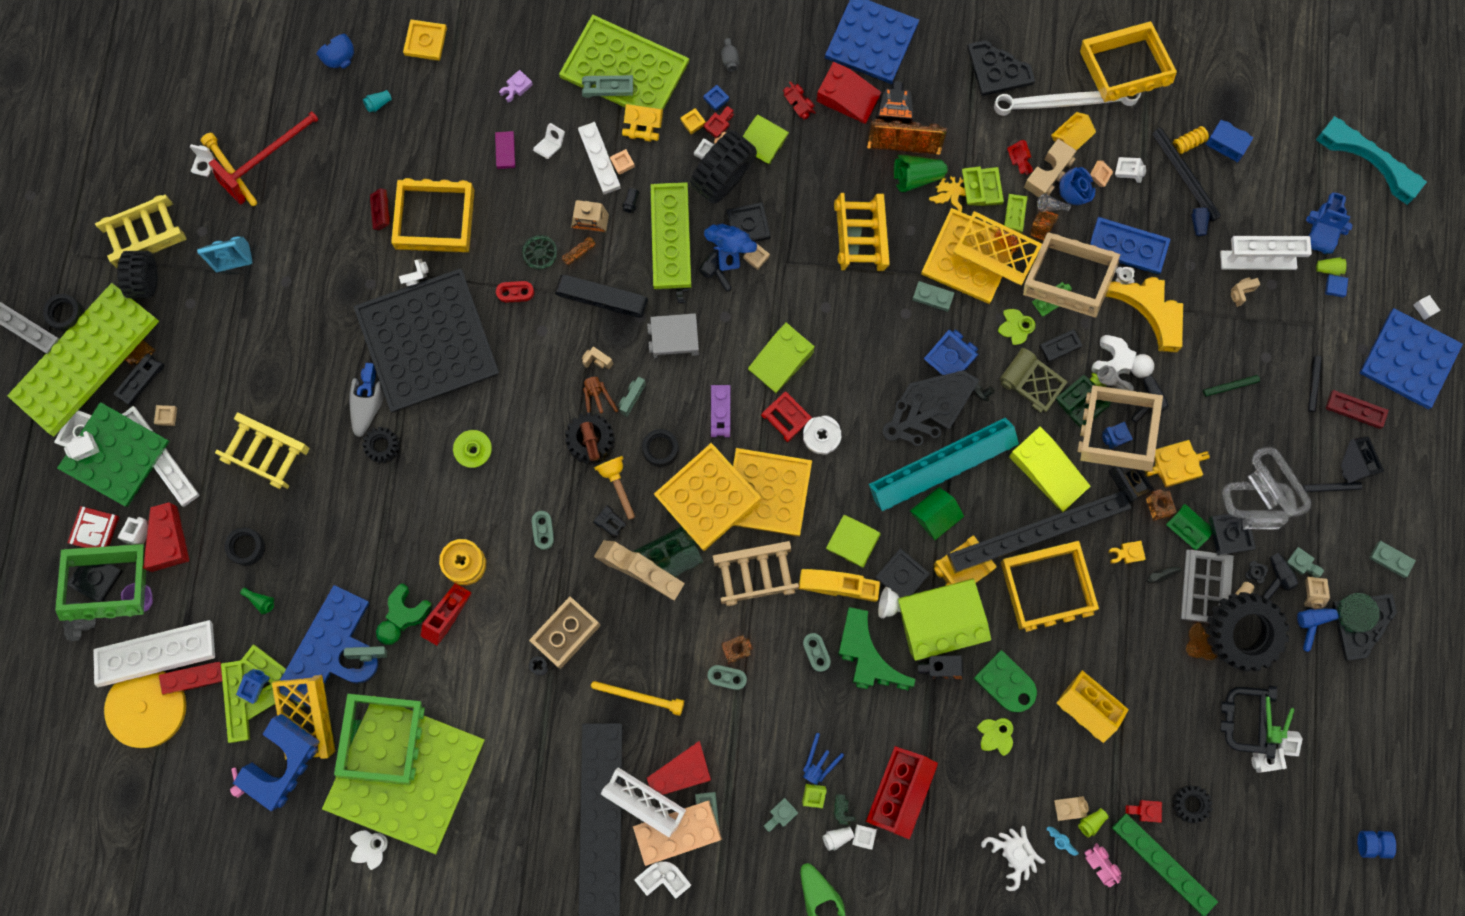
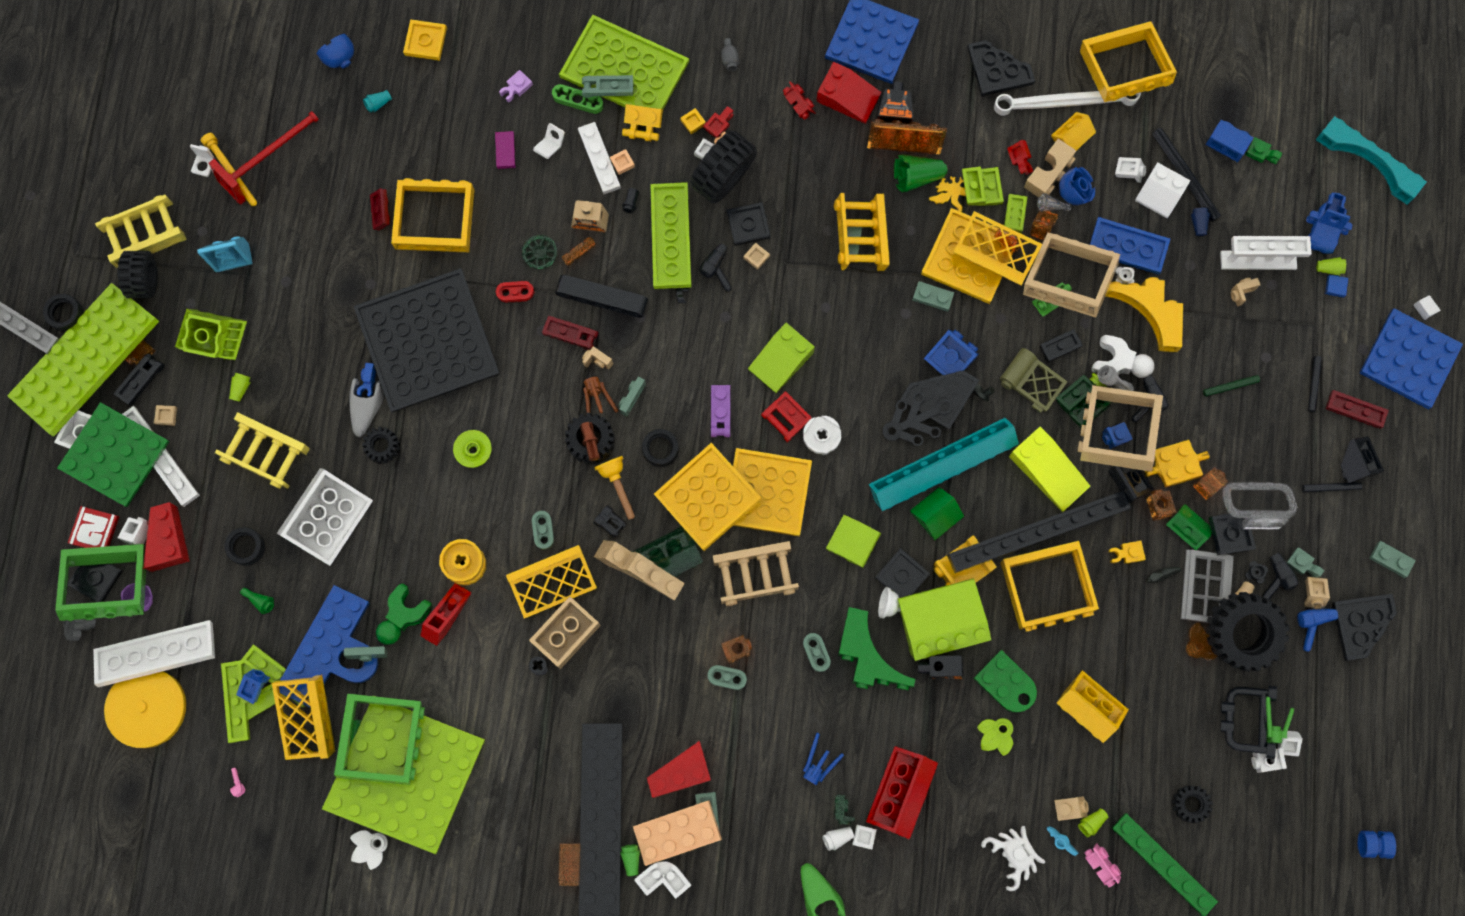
white brick [64,431,100,462] -> none
red plate [159,661,223,695] -> none
blue arch [233,714,320,811] -> none
white bracket [399,259,429,286] -> none
yellow piece [591,681,684,716] -> none
white fence [601,768,686,837] -> none
light grey panel [647,313,699,358] -> none
blue plate [703,85,729,112] -> none
blue piece [704,224,757,271] -> none
lime slope [743,114,789,164] -> none
sand green plate [763,798,798,832] -> none
yellow slope [799,569,880,602] -> none
lime plate [802,784,826,808] -> none
lime plate [998,309,1035,345] -> none
light nougat plate [1090,161,1113,187] -> none
red plate [1125,800,1162,822] -> none
yellow piece [1173,126,1209,155] -> none
clear bar [1248,446,1311,517] -> none
clear green tile [1338,593,1379,633] -> none
none -> lime slope [175,309,247,360]
none -> lime cone [229,373,251,402]
none -> white slope [277,468,373,566]
none -> yellow fence [506,545,597,619]
none -> dark red plate [542,315,598,350]
none -> bright green beam [552,84,603,114]
none -> clear orange plate [559,844,580,886]
none -> bright green cone [620,844,640,876]
none -> white slope [1135,162,1191,218]
none -> clear orange brick [1193,467,1228,500]
none -> green plate [1245,137,1282,164]

